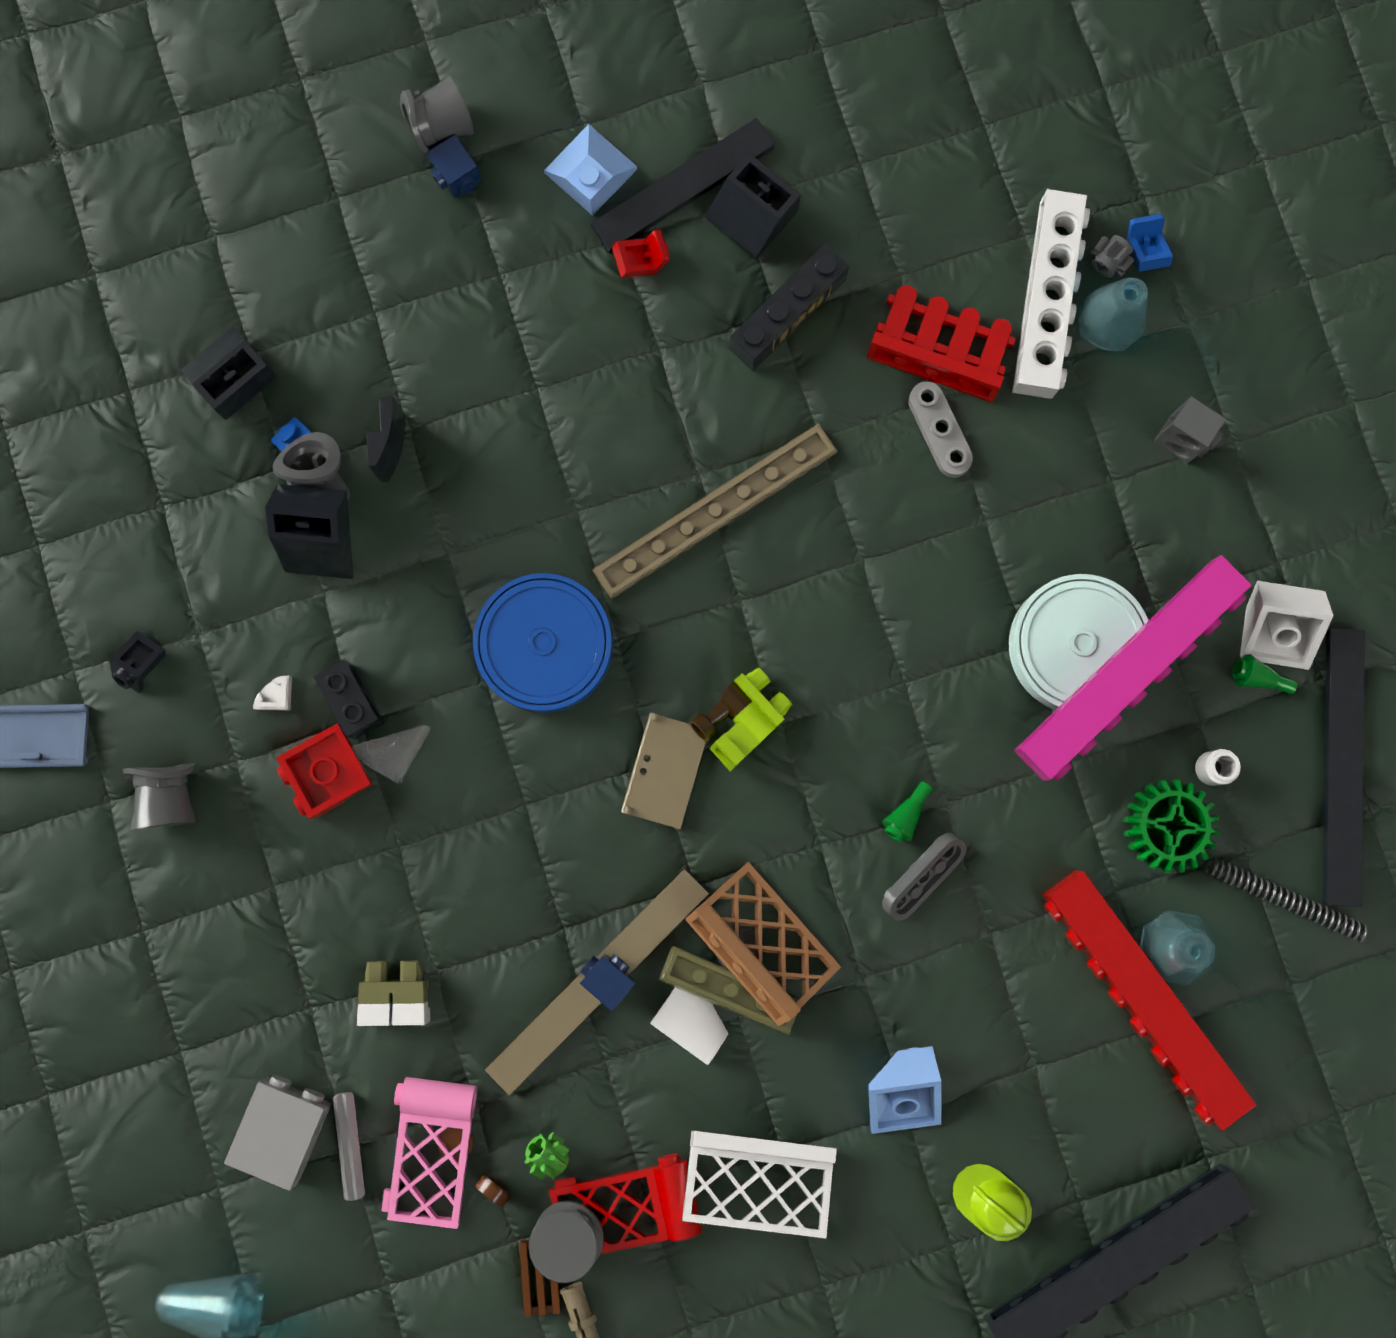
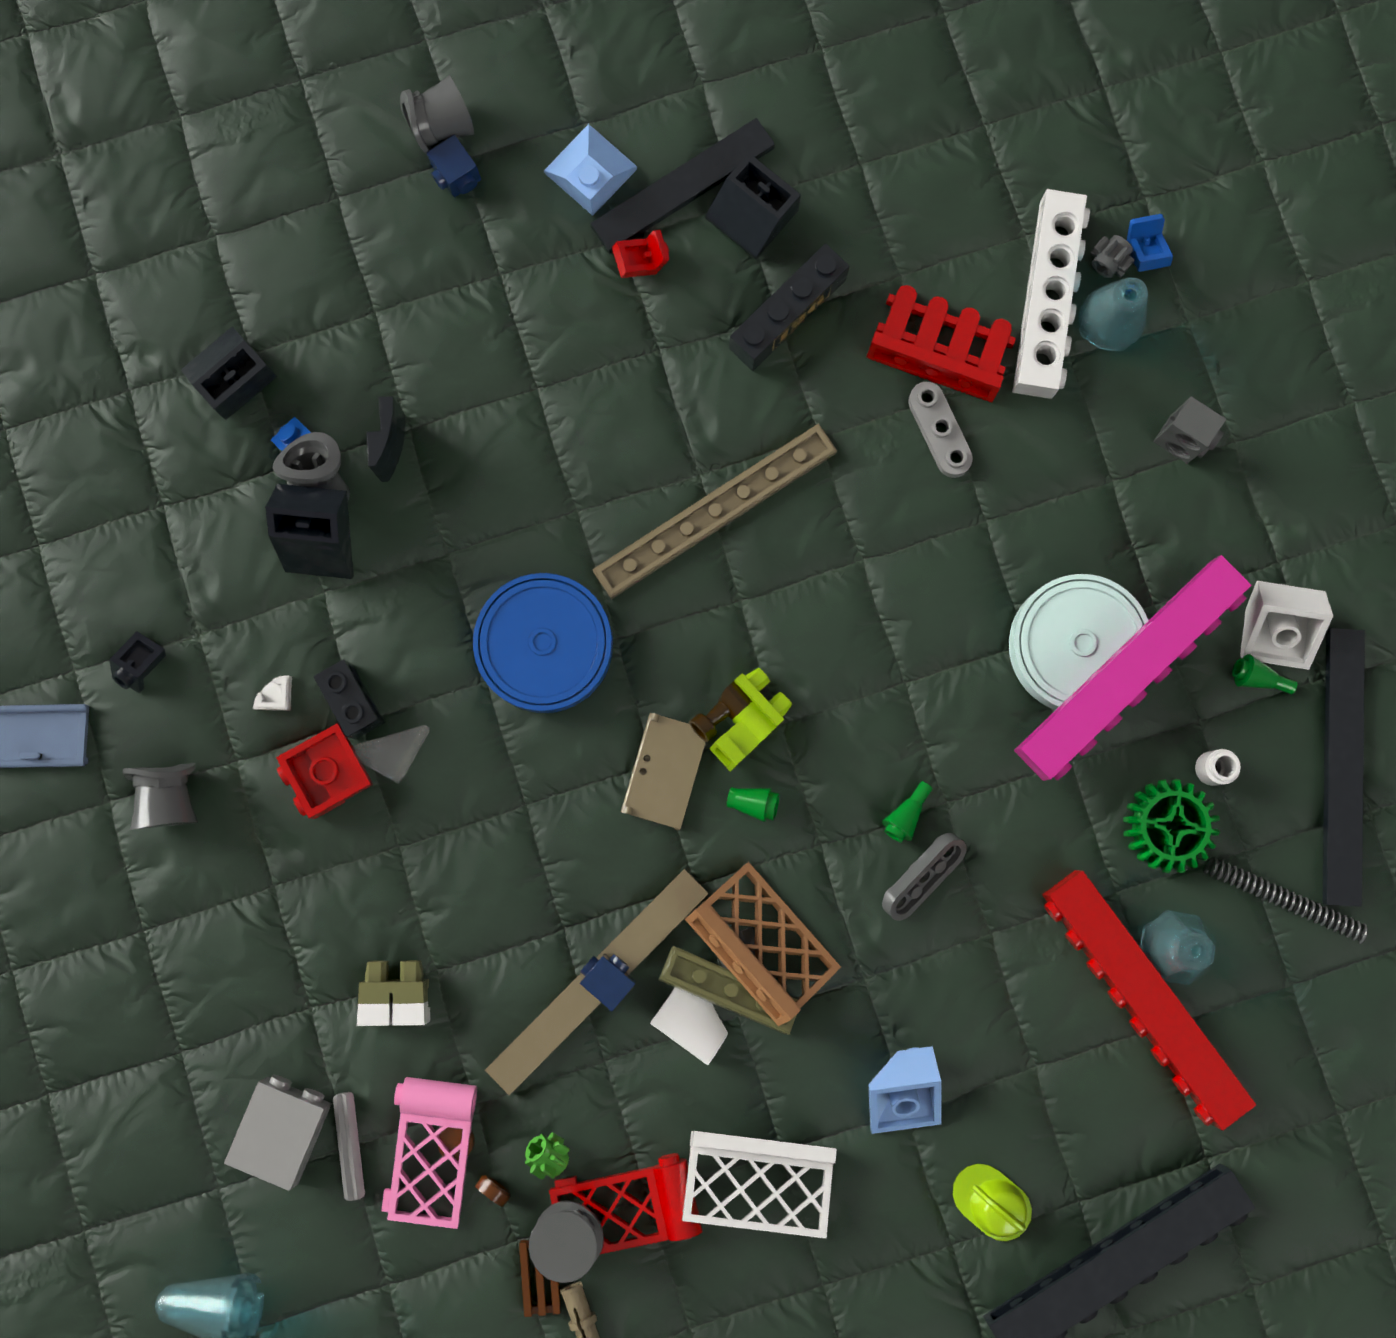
none -> green cone [727,787,780,822]

